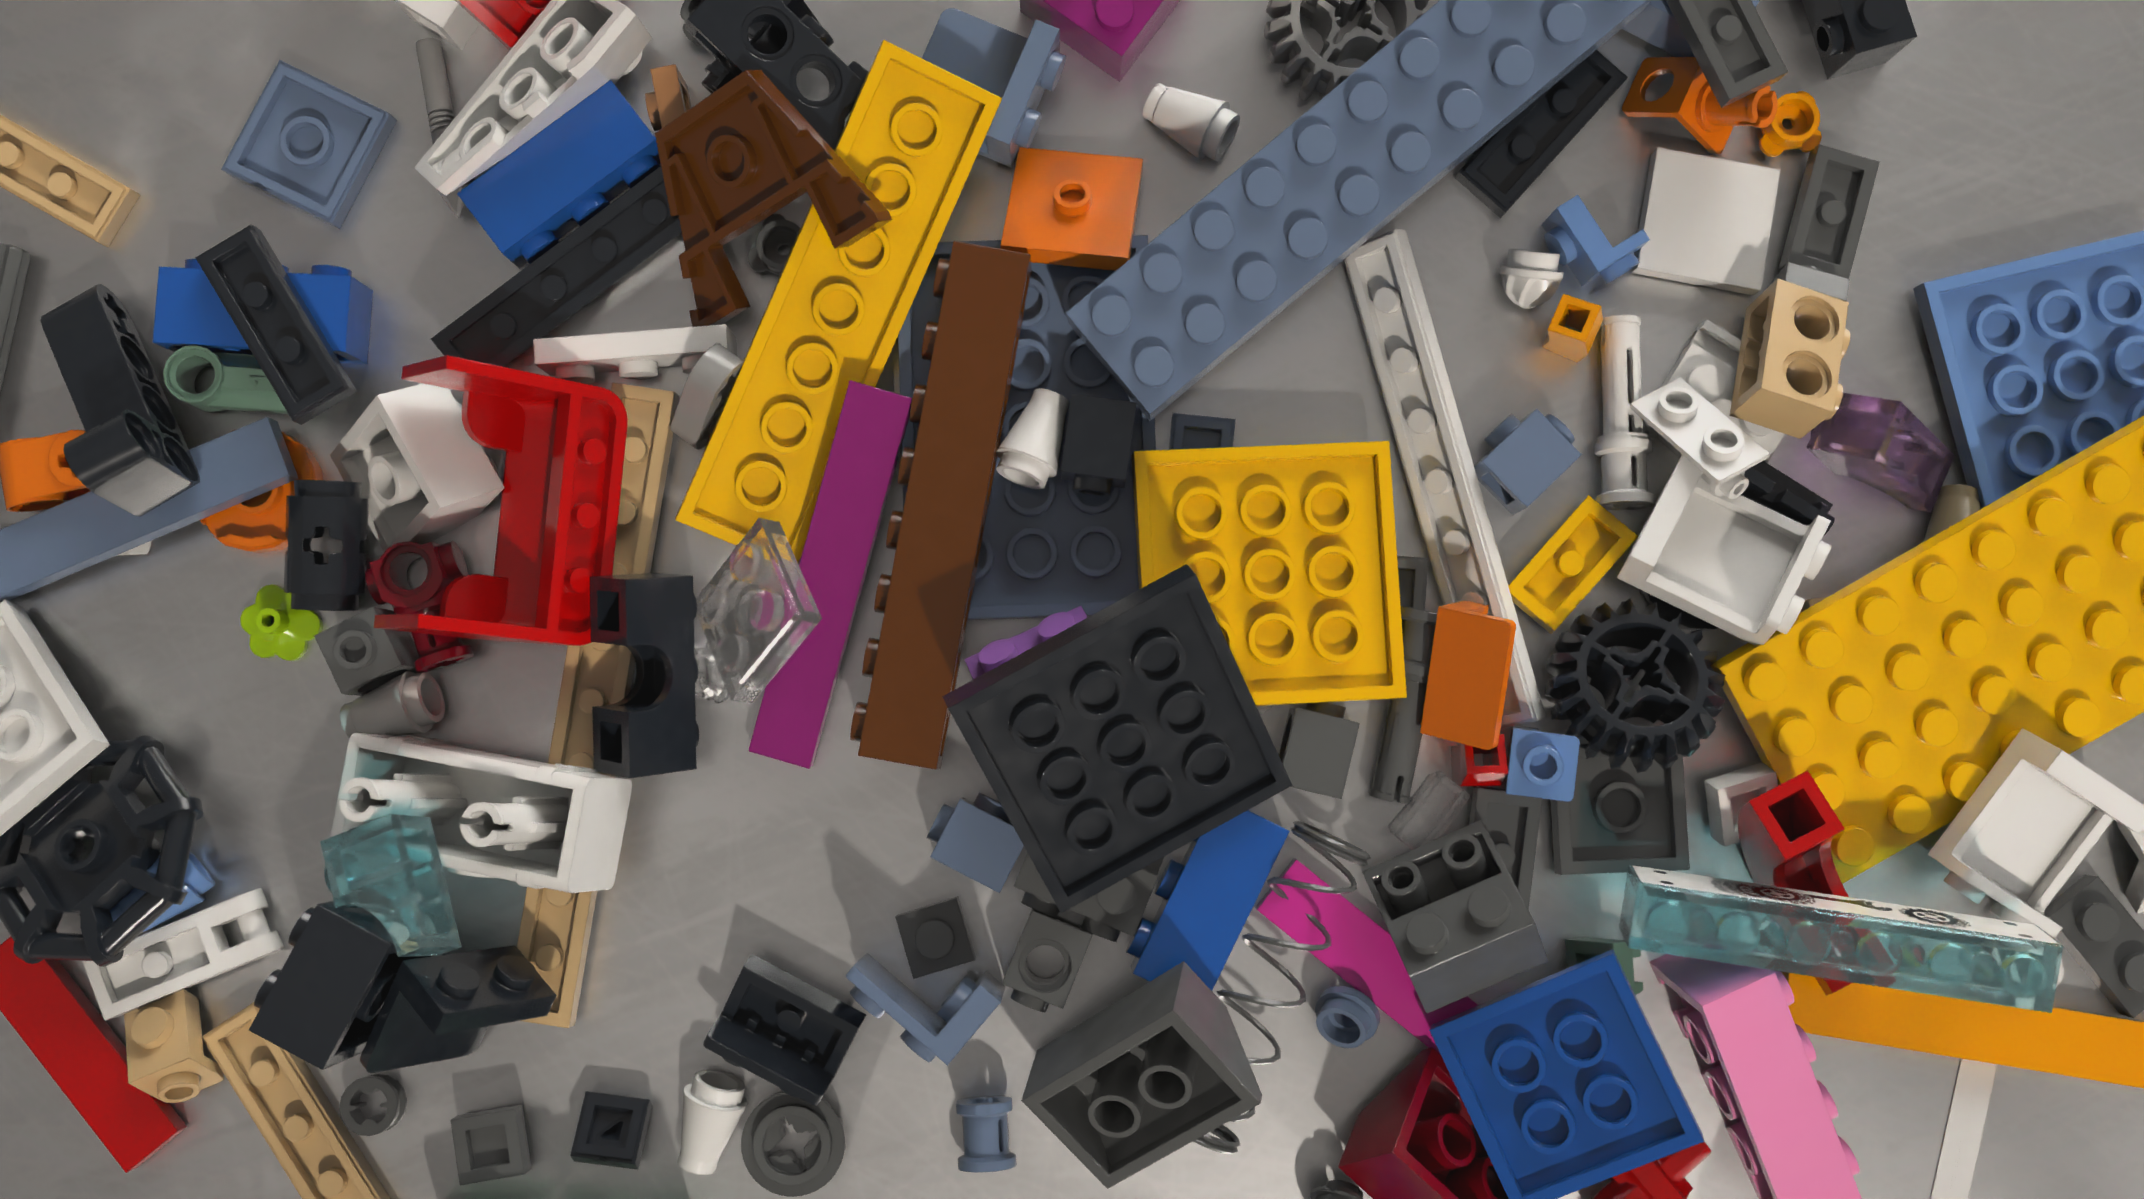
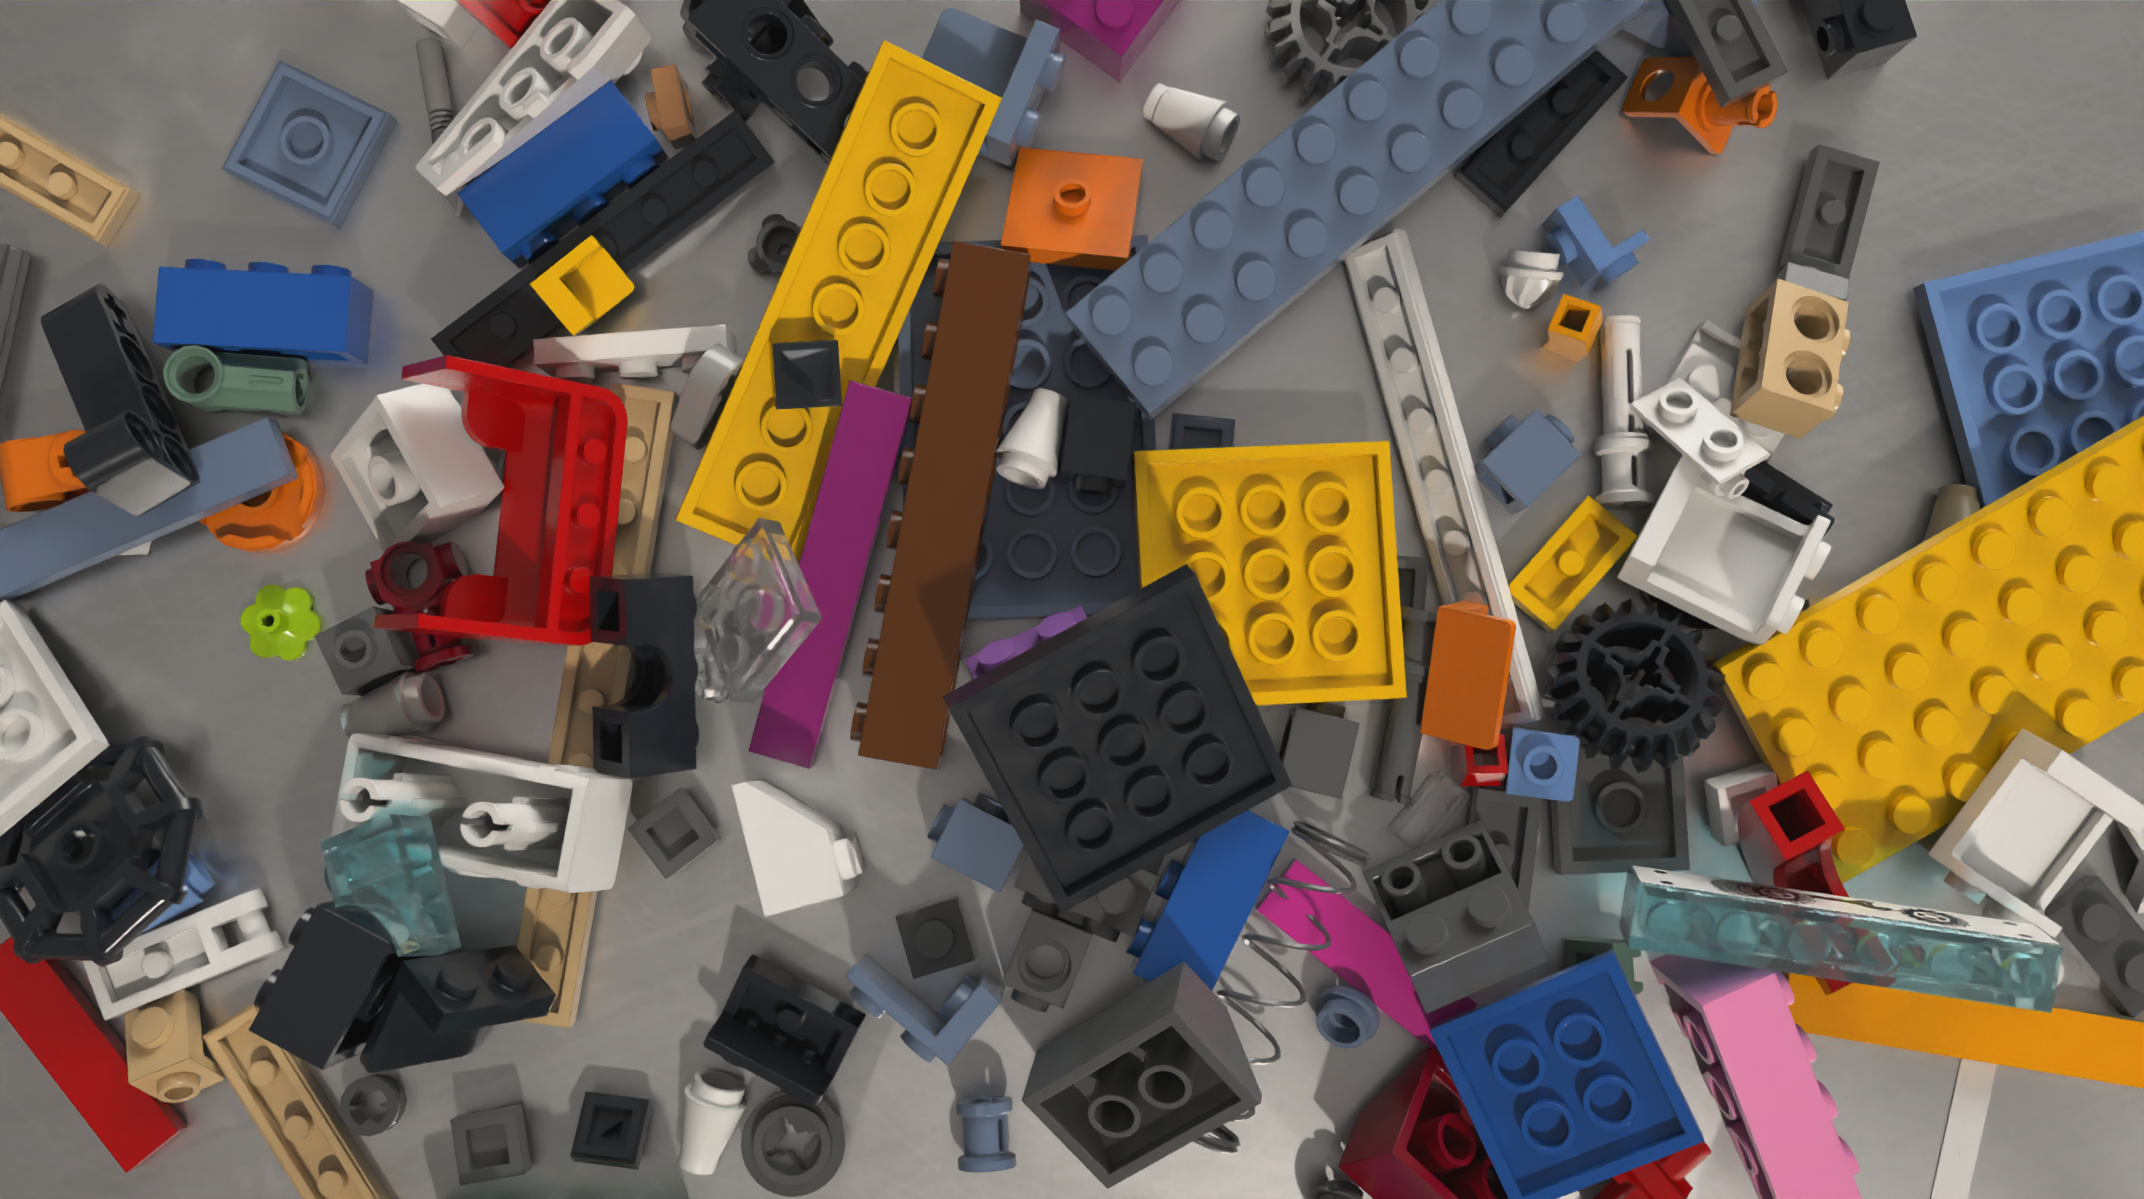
black tile [195,224,357,425] -> none
black piece [284,480,368,611] -> none
reddish brown wing [655,70,892,327] -> none
white tile [1631,147,1780,295] -> none
light orange plate [1759,91,1822,157] -> none
clear purple arch [1806,393,1955,513] -> none
none -> yellow panel [530,235,635,336]
none -> dark grey plate [627,788,722,880]
none -> white slope [731,780,864,917]
none -> black tile [771,340,842,410]

